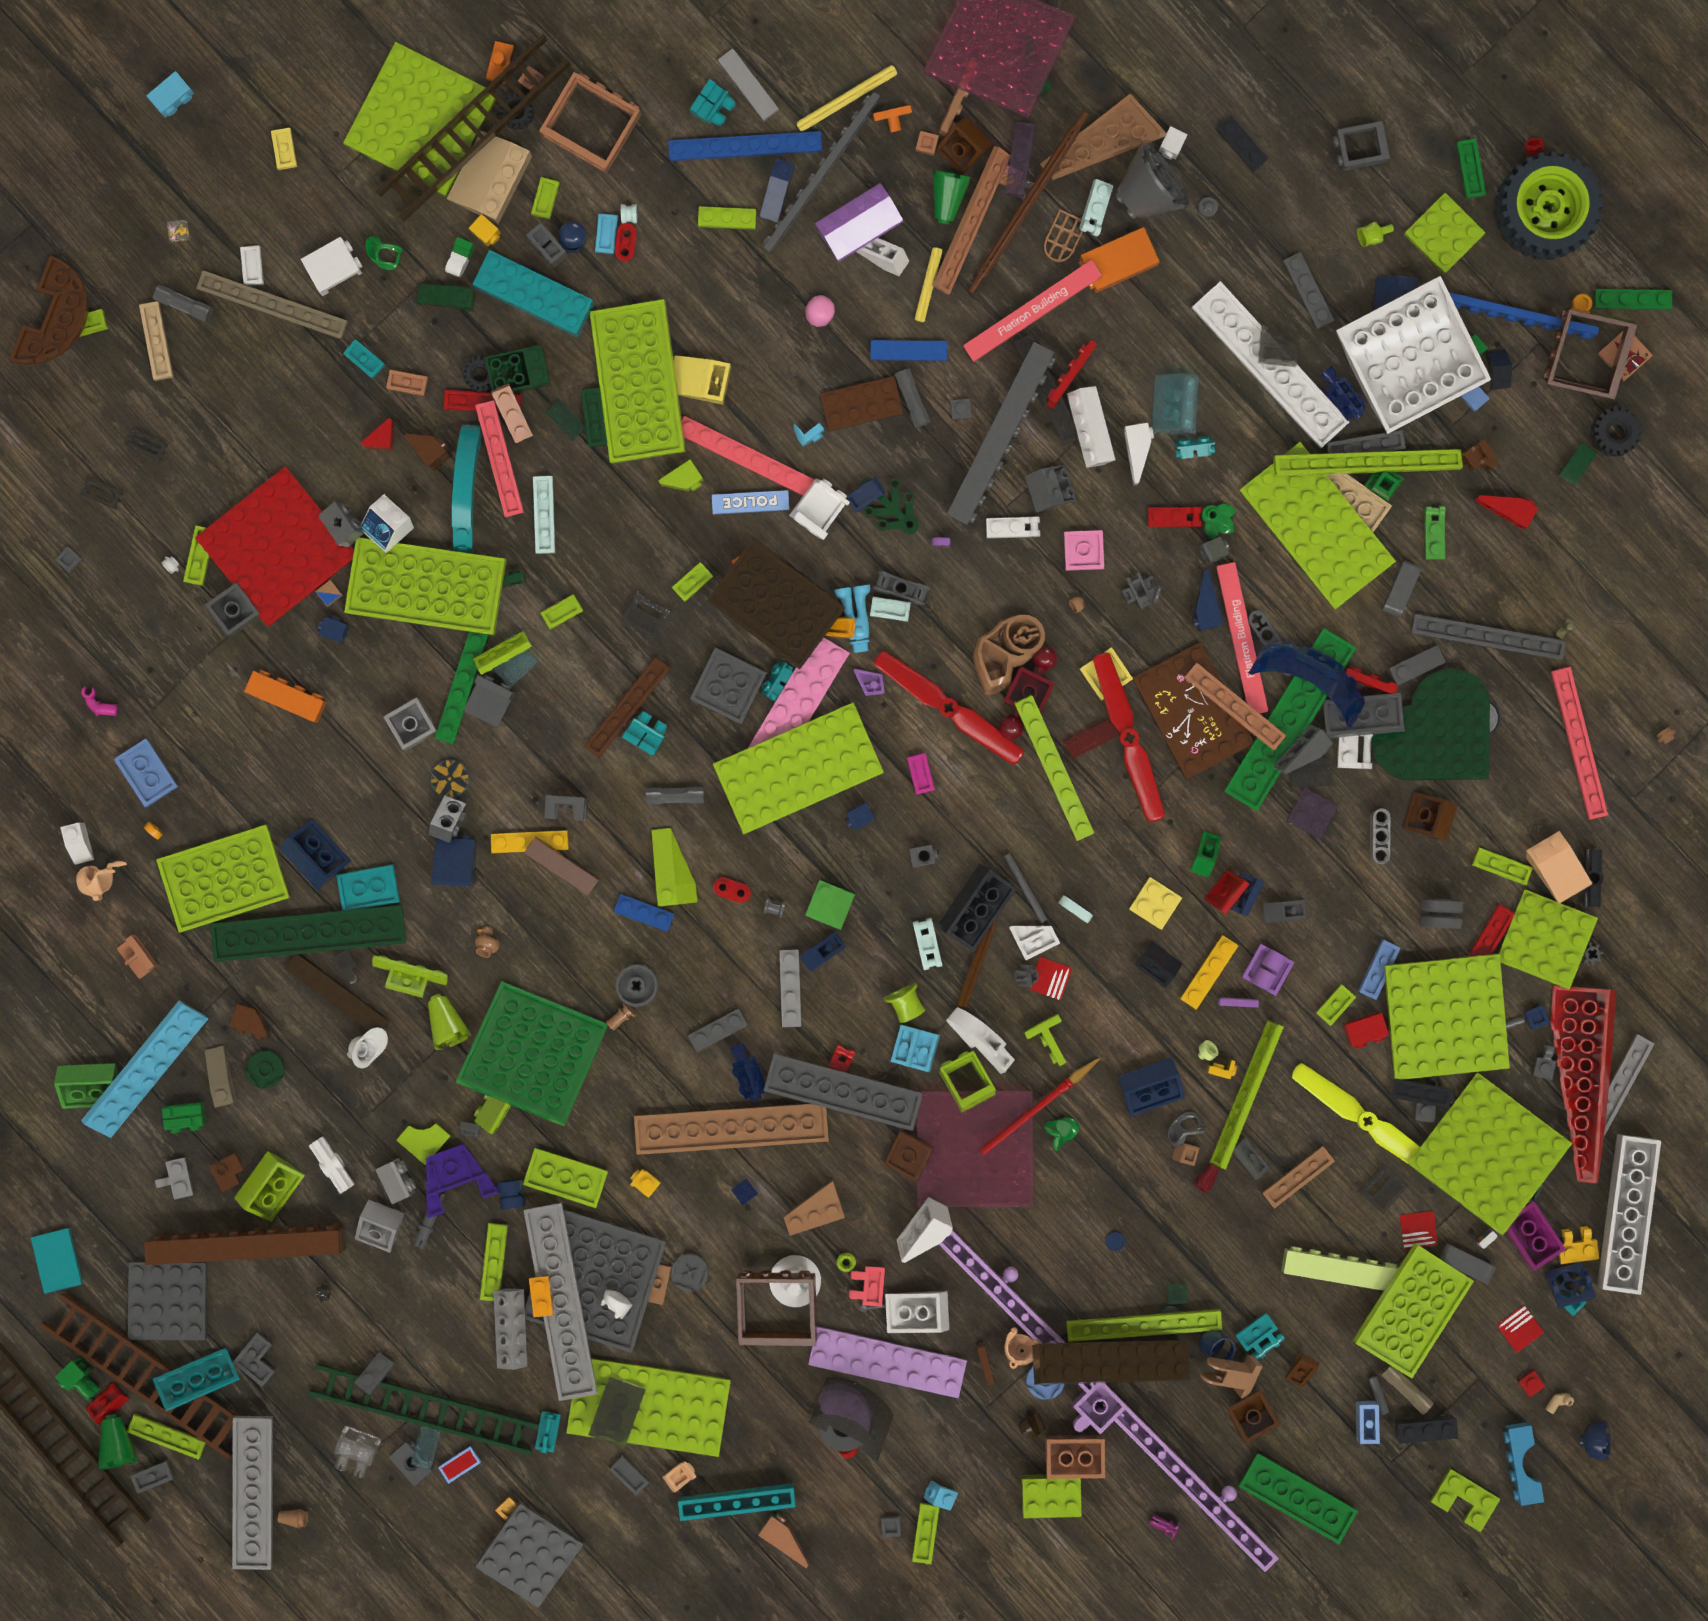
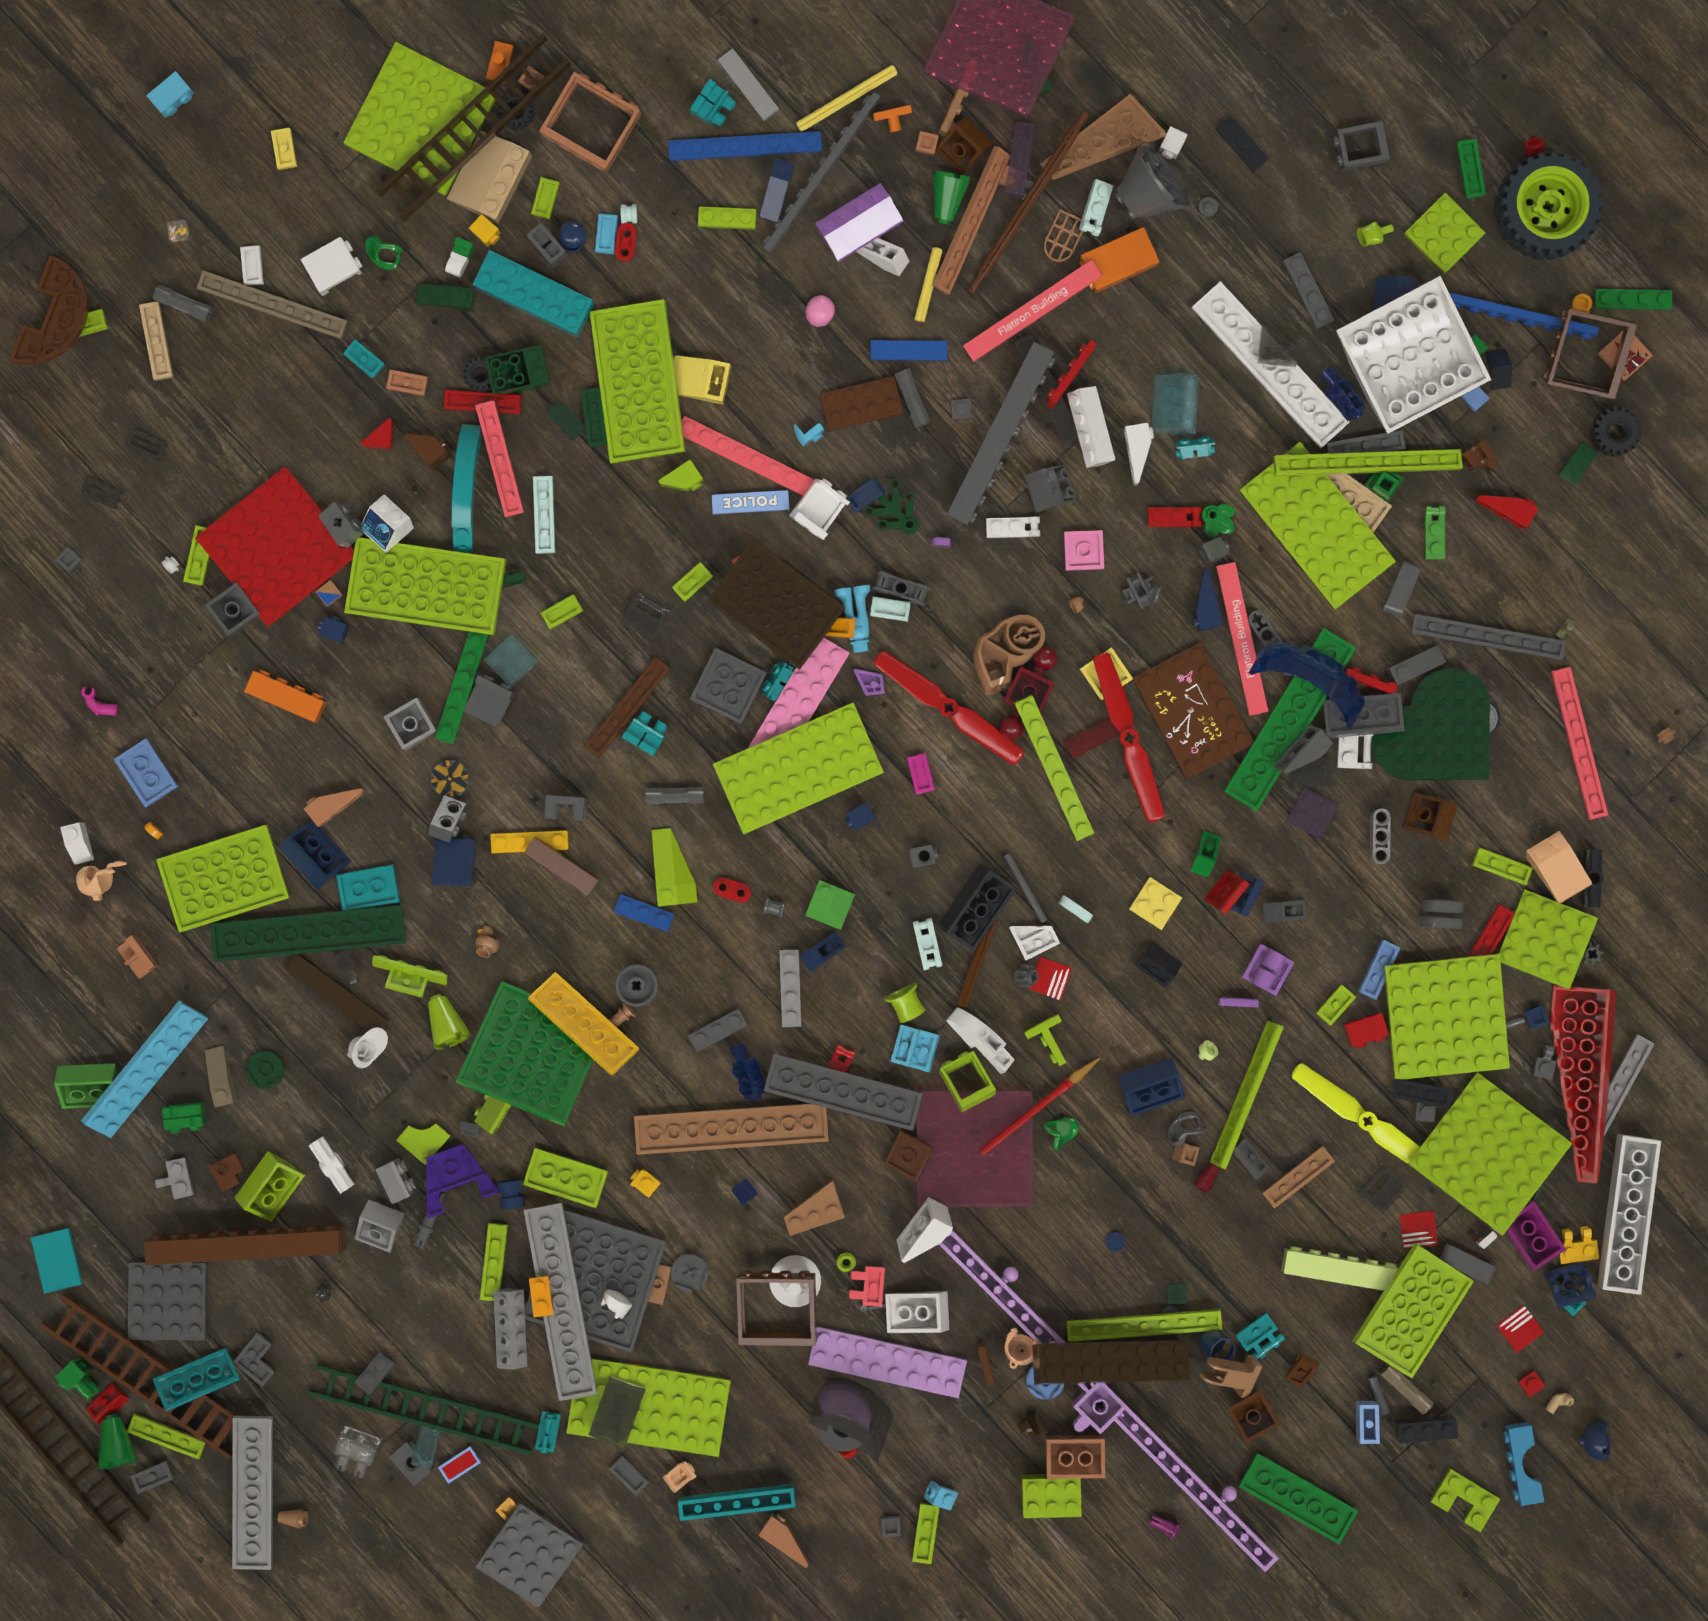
reddish brown slope [230,1003,271,1040] -> none
lime plate [473,631,532,675] -> none
nougat plate [491,383,533,443] -> none
yellow plate [1180,935,1239,1010] -> none
nougat plate [1184,663,1286,751] -> none
yellow bracket [1206,1060,1237,1079] -> none
none -> nougat slope [304,788,366,827]
none -> yellow plate [528,972,639,1076]

